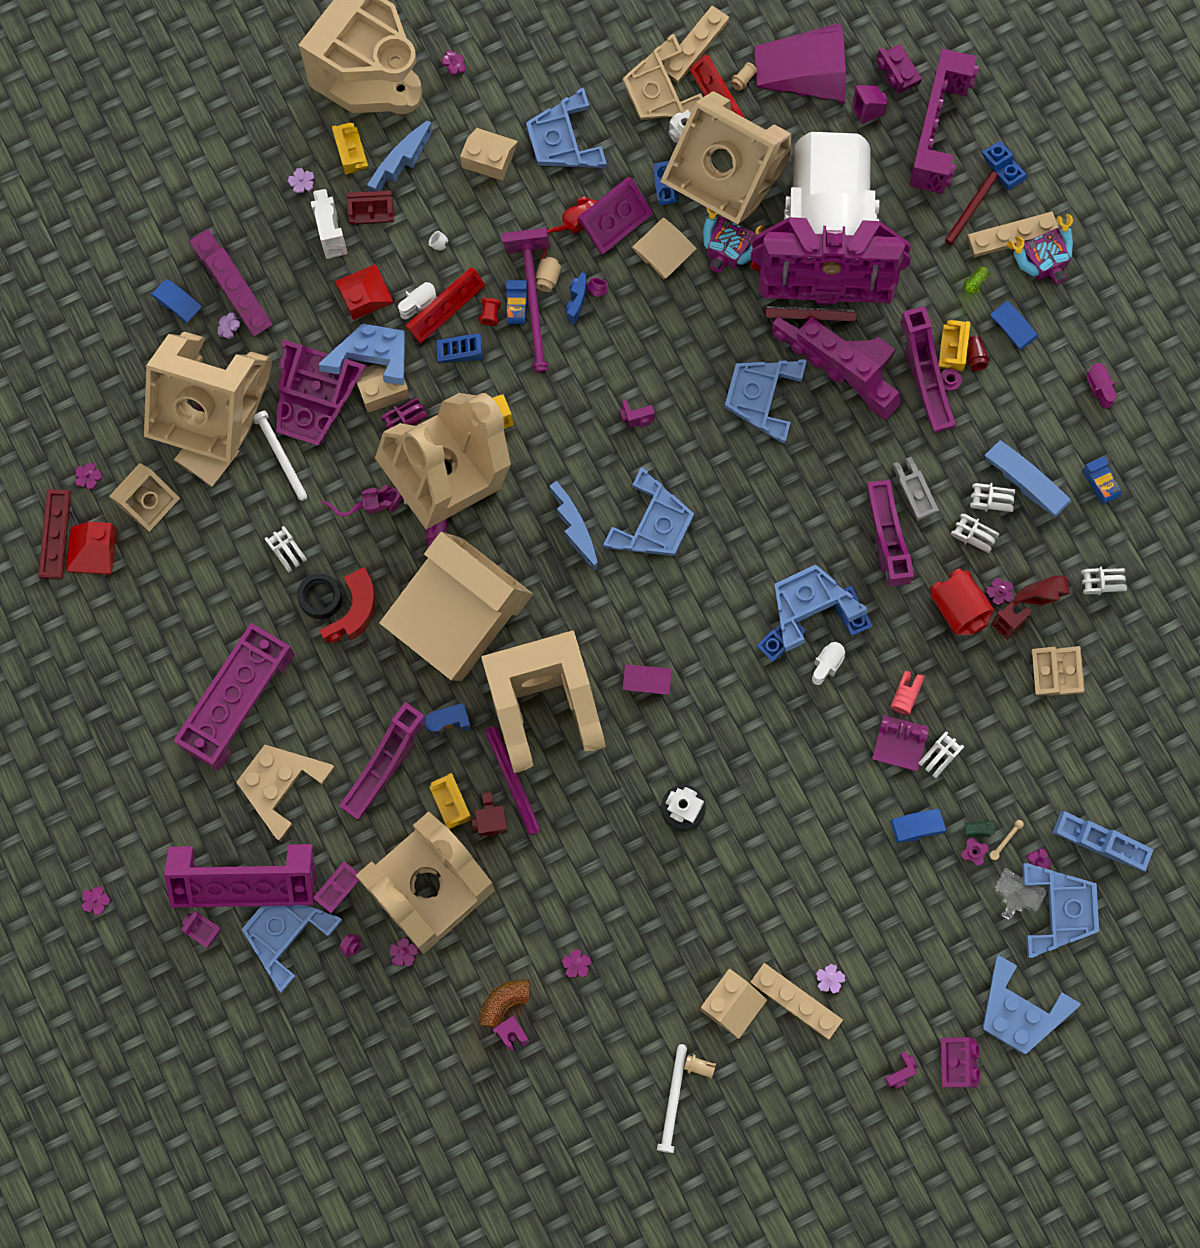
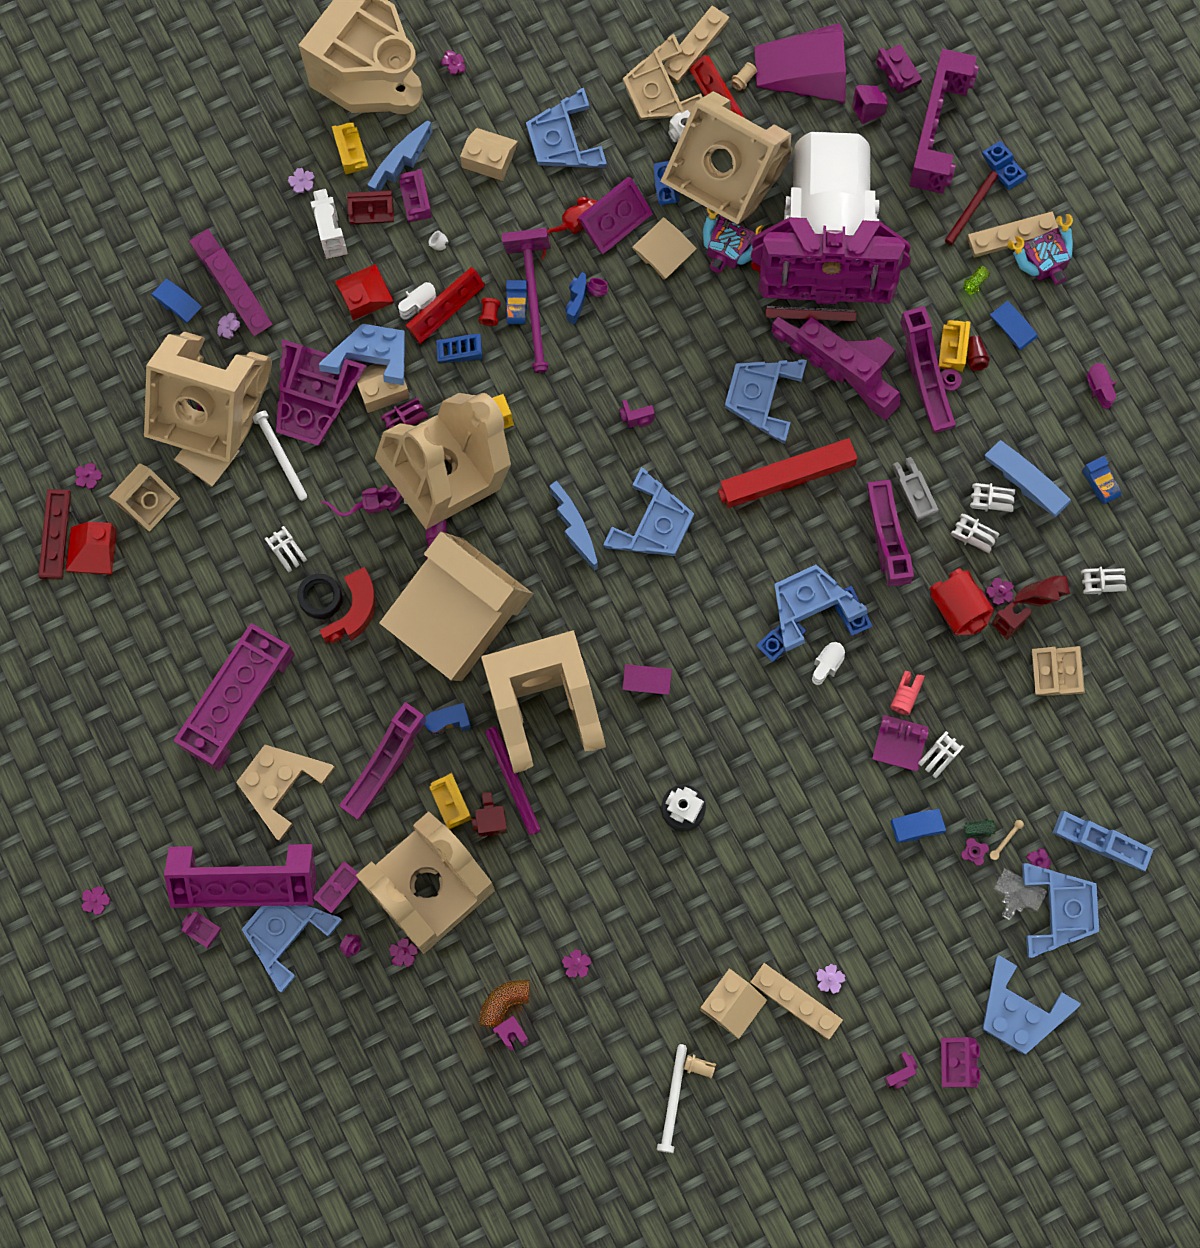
tan brick [535,257,561,292] -> none
none -> magenta hinge [399,169,432,223]
none -> red brick [717,438,858,509]

